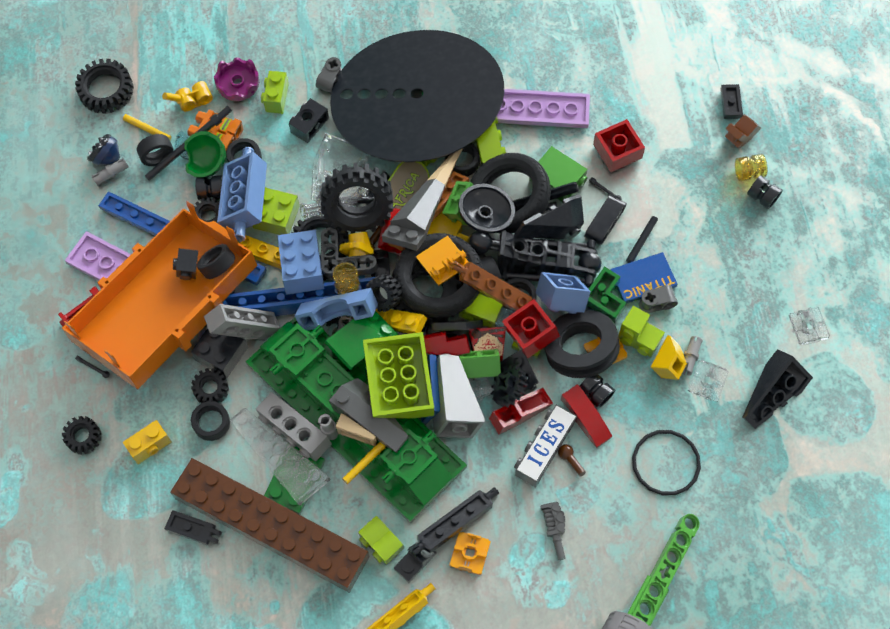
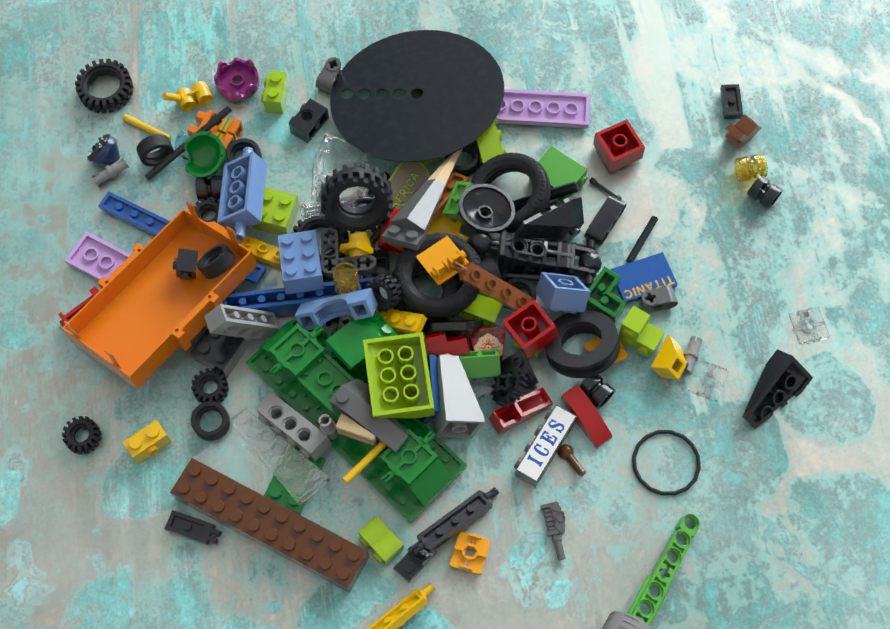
black hinge [75,355,110,378] -> none

